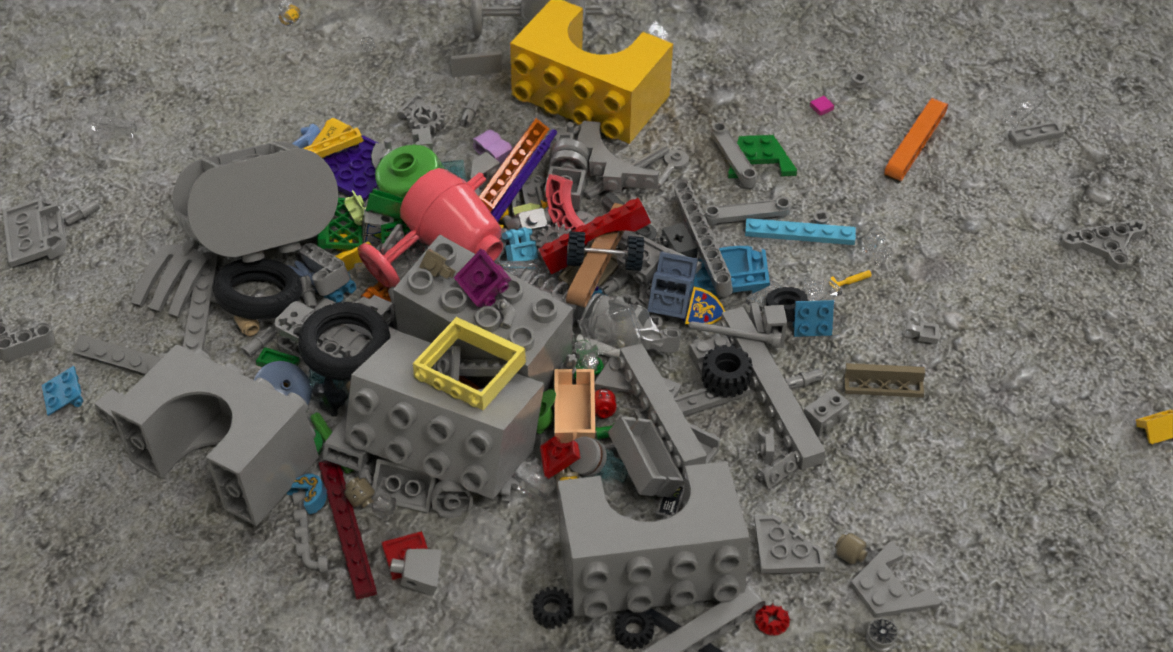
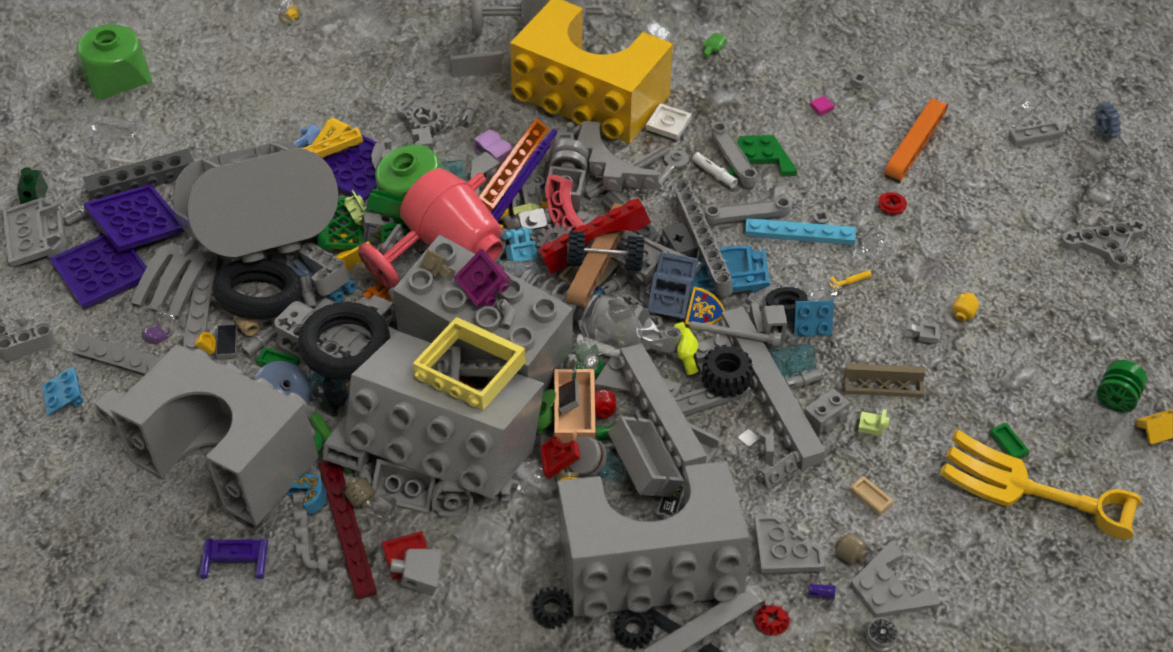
none -> dark green torso [17,167,48,204]
none -> dark purple plate [50,234,147,310]
none -> bright green piece [77,24,152,99]
none -> dark grey brick [83,148,194,201]
none -> dark purple plate [84,184,185,252]
none -> clear piece [142,305,177,344]
none -> yellow tile [195,332,216,355]
none -> dark purple plate [199,538,268,579]
none -> black tile [216,324,238,359]
none -> black tile [559,378,580,414]
none -> white plate [646,103,692,140]
none -> neon yellow arm [674,322,699,375]
none -> white pin [692,152,738,189]
none -> bright green piece [702,33,727,58]
none -> white sticker [738,429,759,446]
none -> clear light blue brick [770,343,817,376]
none -> dark purple pin [809,583,836,600]
none -> tan tile [849,476,894,516]
none -> yellowish green bracket [858,409,889,436]
none -> red gear [878,192,907,216]
none -> yellow piece [940,429,1142,540]
none -> yellow head [951,292,980,321]
none -> green tile [989,423,1030,459]
none -> sand blue gear [1094,102,1121,140]
none -> green wheel [1096,360,1148,413]

